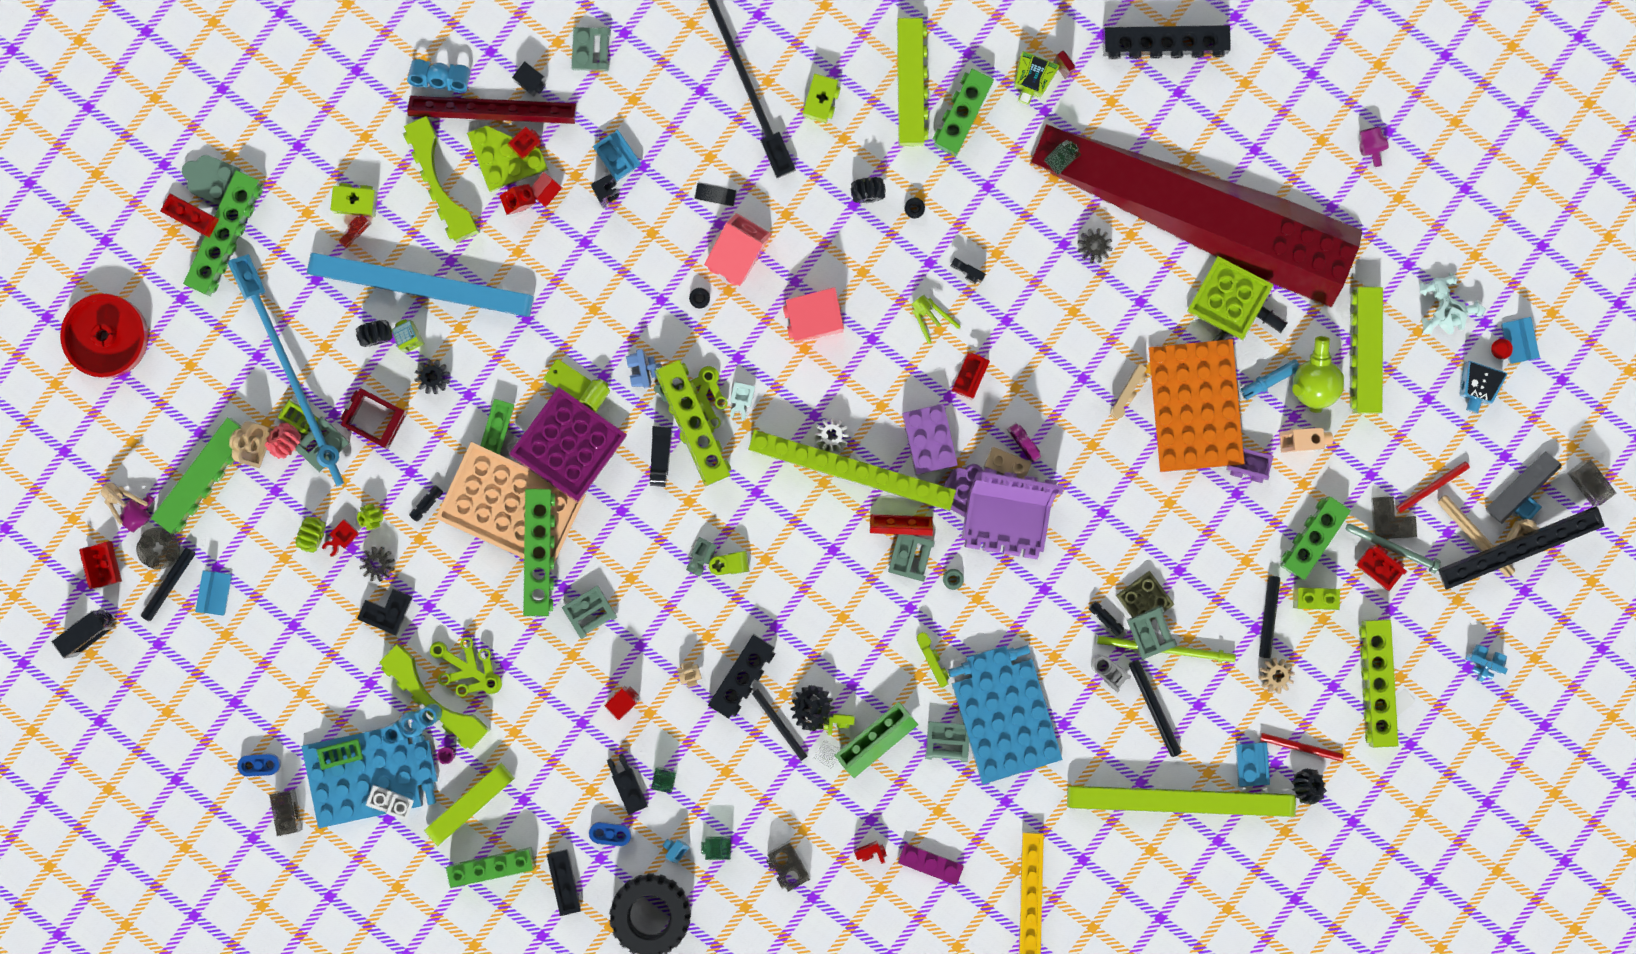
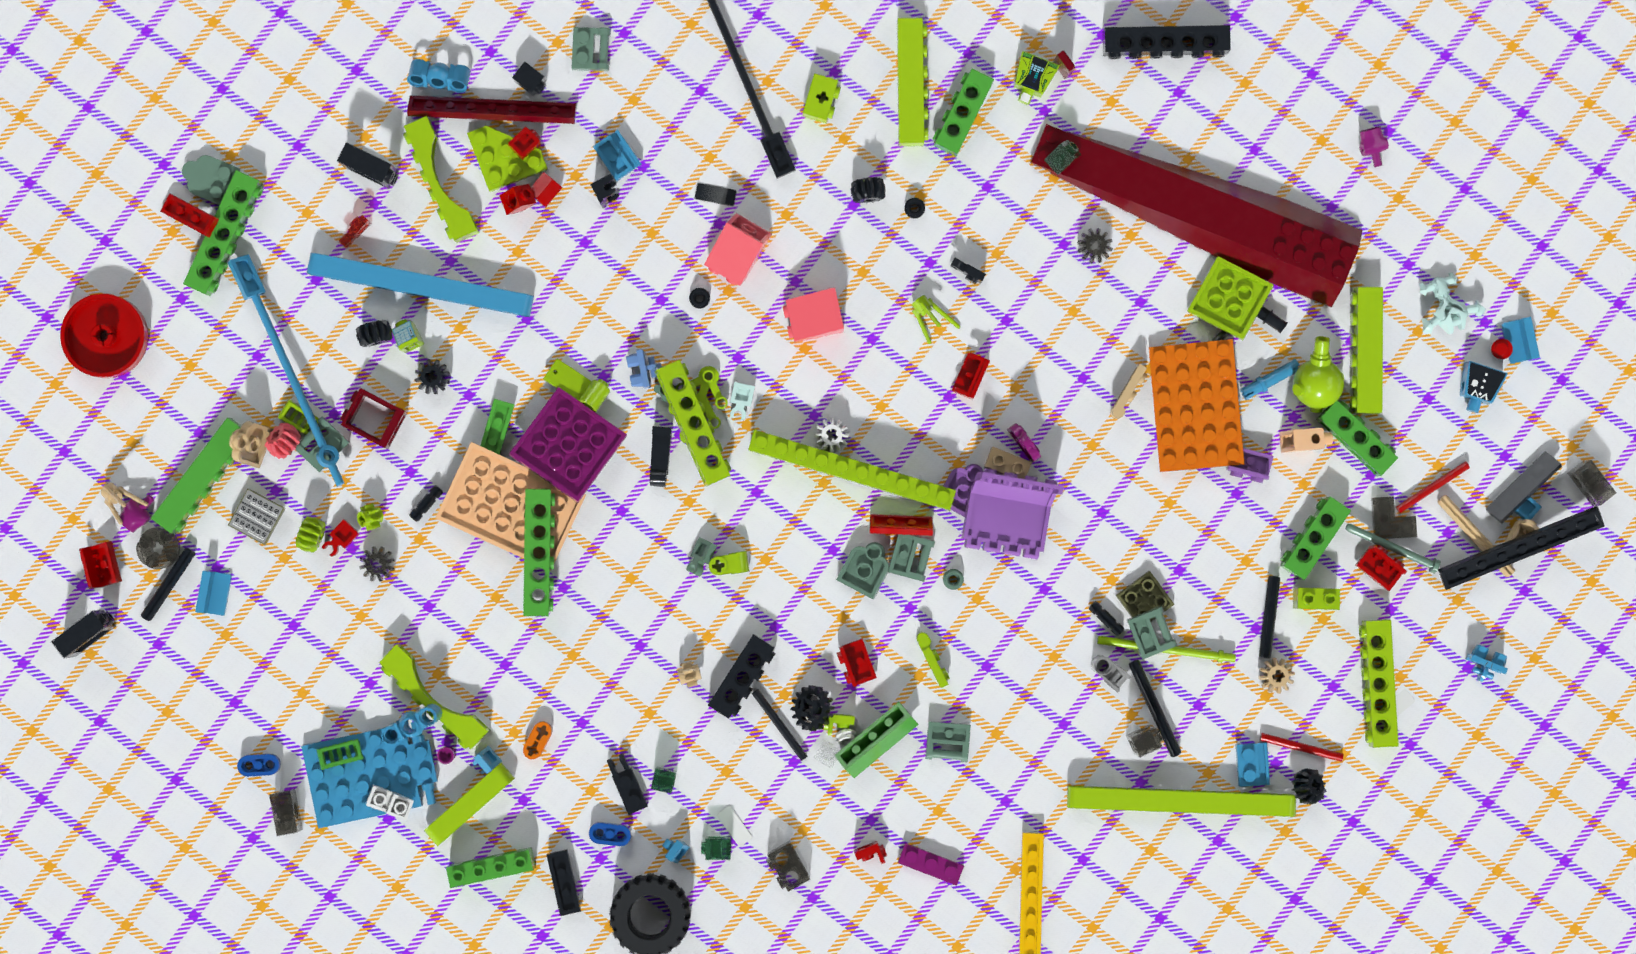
lime brick [330,183,378,217] -> none
black plate [357,589,413,636] -> none
lime plant [430,637,502,697] -> none
sand green plate [562,585,617,639] -> none
red brick [604,686,640,721] -> none
medium lavender brick [902,404,958,475] -> none
dark azure plate [948,645,1063,785] -> none
none -> light grey tile [228,488,286,545]
none -> black window [337,142,399,189]
none -> dark azure tile [473,745,502,774]
none -> orange beam [523,721,553,760]
none -> white sticker [717,806,753,847]
none -> sand green plate [836,542,890,600]
none -> white plate [836,728,857,747]
none -> red bracket [837,639,877,687]
none -> clear smoke brick [1126,725,1164,757]
none -> bright green brick [1316,401,1398,477]

